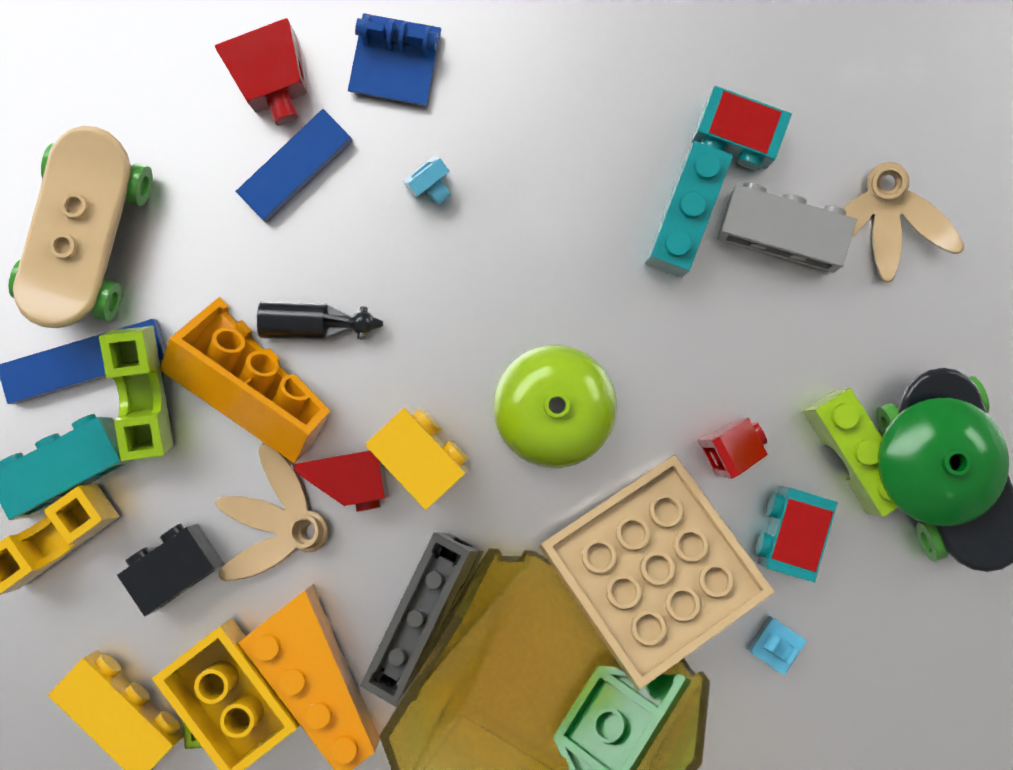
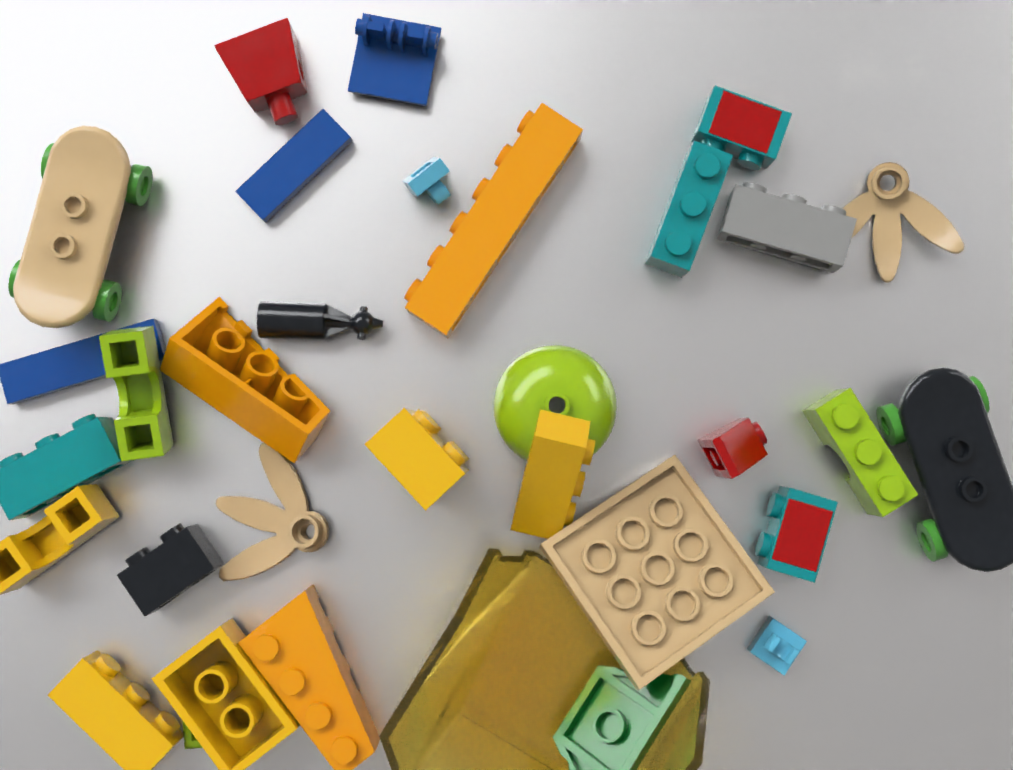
red slope [294,450,389,512] -> none
dark grey piece [360,532,484,707] -> none
green dish [878,398,1009,526] -> none
none -> light orange brick [404,103,583,338]
none -> yellow brick [510,409,595,539]

